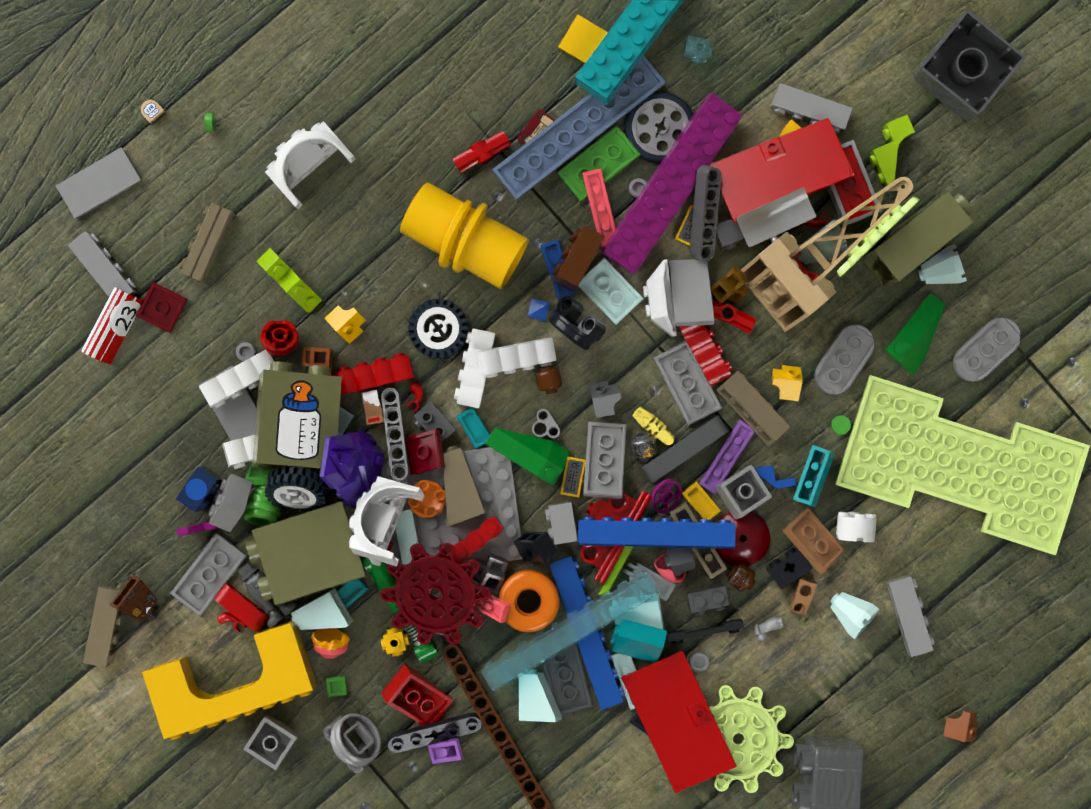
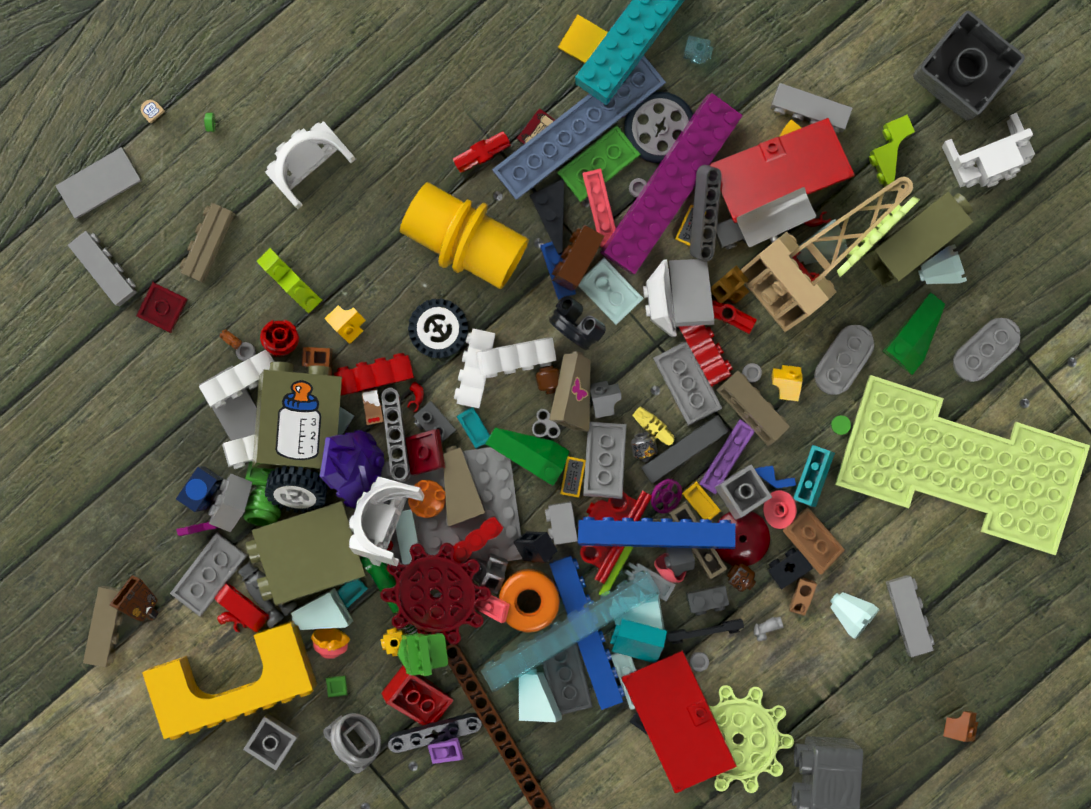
sticker [81,287,143,364] -> none
blue slope [527,298,550,322] -> none
red brick [826,140,882,227] -> none
white brick [836,512,876,542] -> none
none -> dark orange piece [220,330,242,349]
none -> bright green piece [397,633,448,676]
none -> black wing [530,179,564,255]
none -> dark tan slope [549,351,591,431]
none -> light grey tile [742,363,762,383]
none -> coral dish [763,490,797,529]
none -> white piece [942,113,1035,188]

